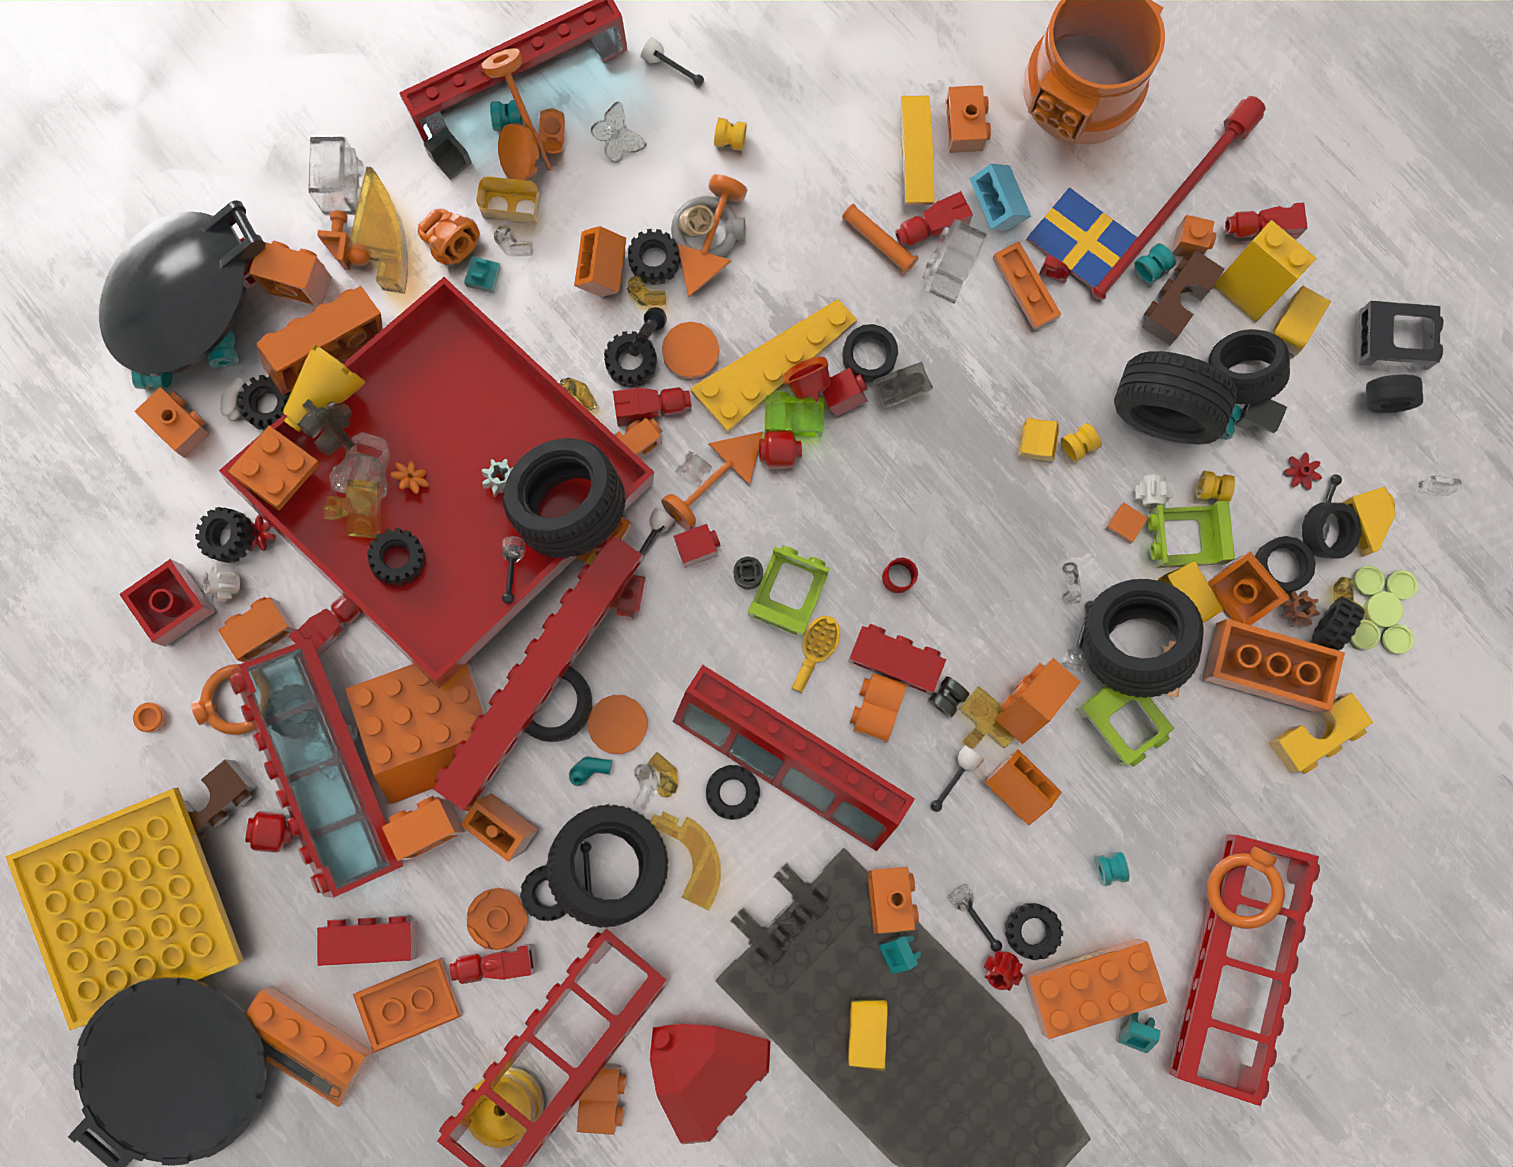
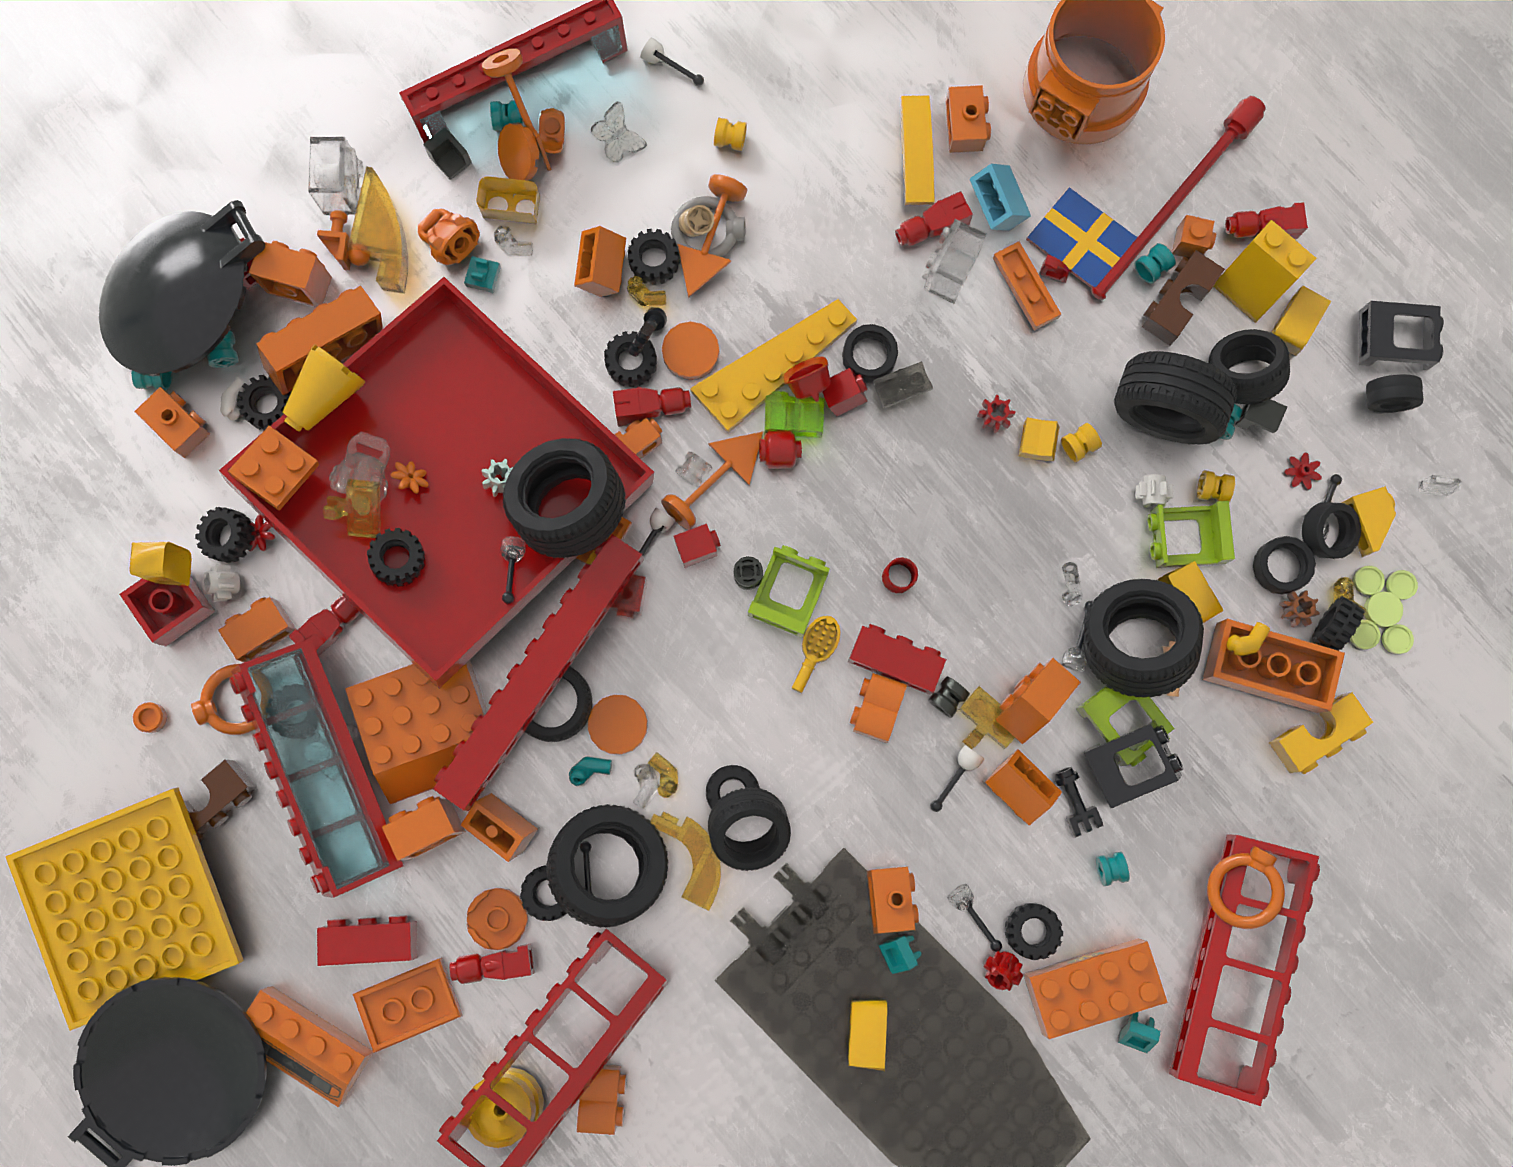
red head [245,811,291,853] -> none
clear smoke hips [297,399,355,457] -> none
clear yellow arm [559,377,597,411] -> none
red brick [650,1023,771,1145] -> none
red window [672,664,915,851] -> none
orange pin [842,203,919,275] -> none
orange tile [1106,502,1148,544] -> none
orange slope [1208,551,1290,625] -> none
none -> yellow piece [129,542,192,586]
none -> black tyre [708,787,791,871]
none -> red gear [977,395,1016,433]
none -> black hinge [1055,767,1103,838]
none -> black window [1084,720,1183,808]
none -> yellow arm [1227,622,1270,656]

